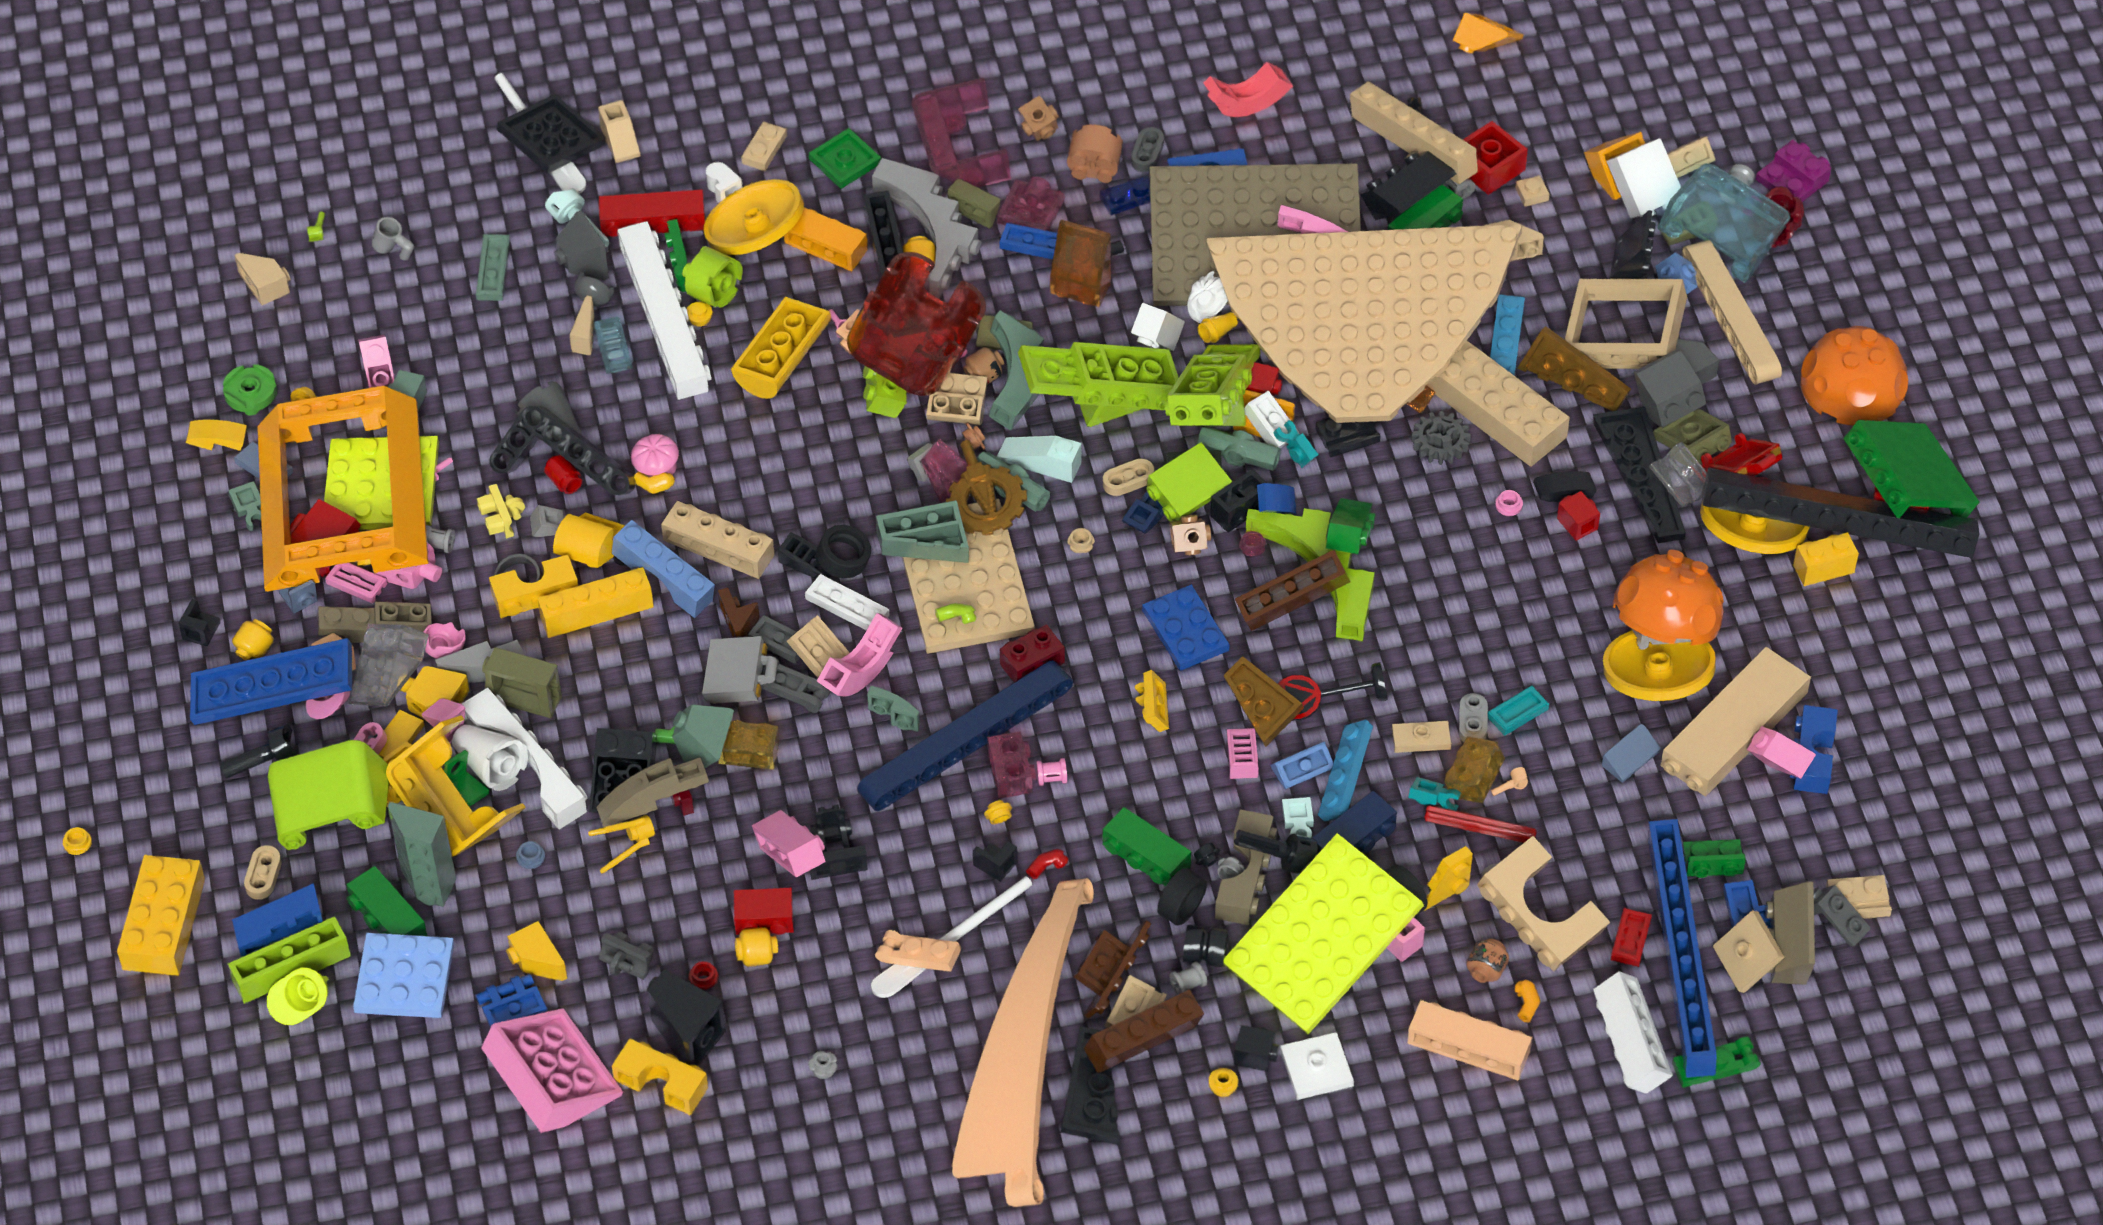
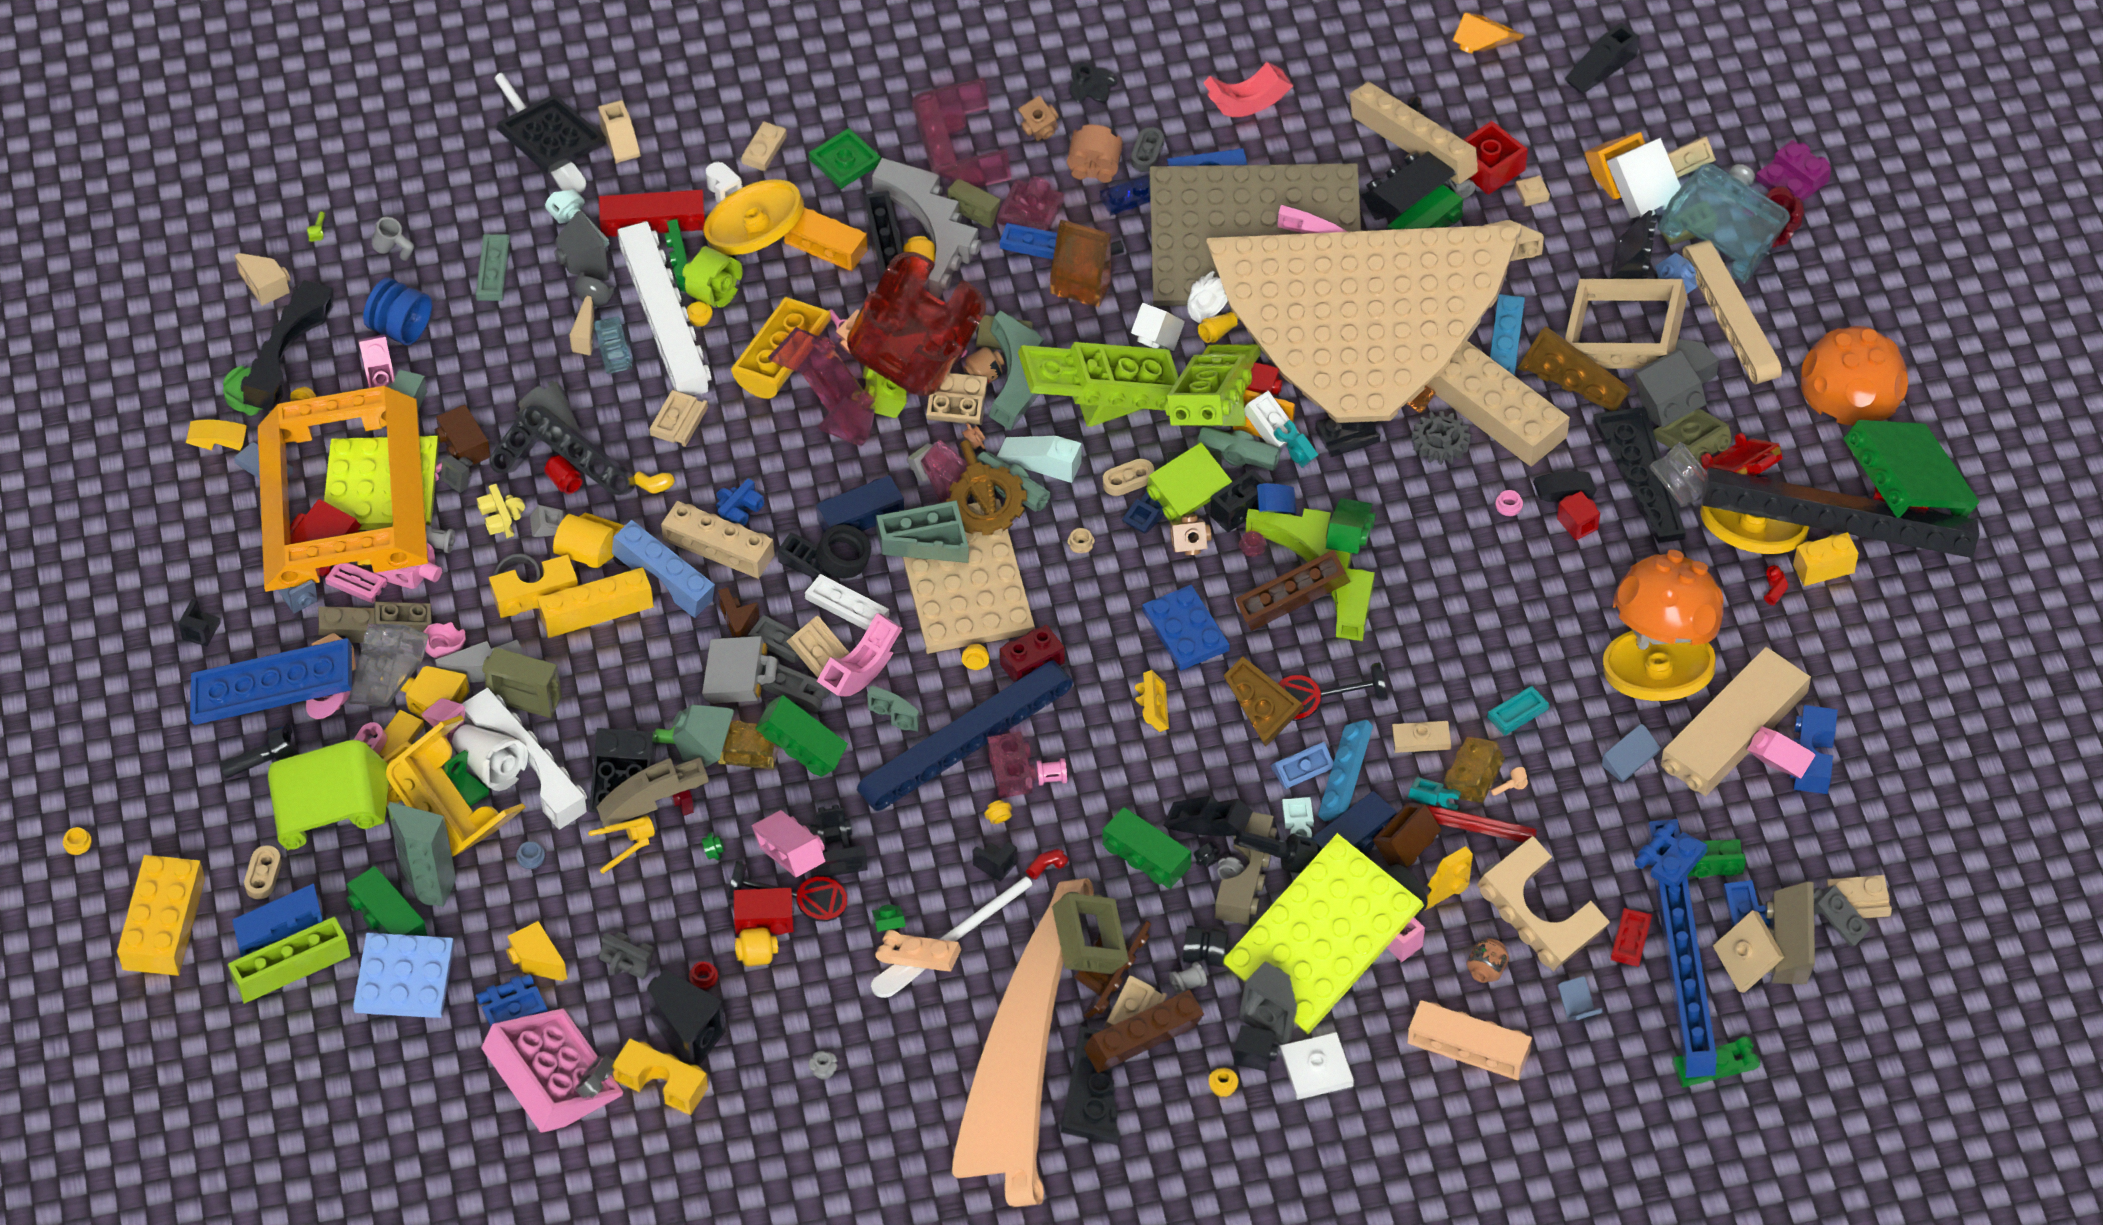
sand green plate [228,481,261,531] -> none
yellow head [232,619,274,661] -> none
neon yellow piece [267,967,329,1025] -> none
bright pink piece [631,434,679,477] -> none
lime arm [935,603,976,624] -> none
black tyre [1157,868,1207,926] -> none
bright pink slope [1227,728,1258,779] -> none
light grey plate [1459,693,1488,746] -> none
light orange arm [1515,980,1541,1023] -> none
white brick [1593,971,1673,1094] -> none
none -> black arch [240,280,333,411]
none -> blue wheel [363,278,432,345]
none -> reddish brown piece [435,404,490,466]
none -> dark grey tile [441,455,473,493]
none -> dark grey plate [574,1052,615,1098]
none -> tan plate [650,390,708,447]
none -> green plate [702,832,725,860]
none -> blue hips [716,478,764,526]
none -> piece [727,860,847,922]
none -> green brick [755,695,848,777]
none -> clear pink windscreen [768,327,875,446]
none -> dark blue brick [816,475,904,544]
none -> green plate [872,904,906,932]
none -> yellow plate [961,644,990,670]
none -> olive window [1052,892,1129,974]
none -> black plate [1070,62,1118,104]
none -> black slope [1163,795,1253,836]
none -> dark grey slope [1239,961,1297,1045]
none -> reddish brown piece [1373,803,1441,868]
none -> sand blue bracket [1557,977,1603,1022]
none -> black slope [1565,22,1639,95]
none -> blue plate [1634,822,1707,890]
none -> red arm [1764,565,1788,606]

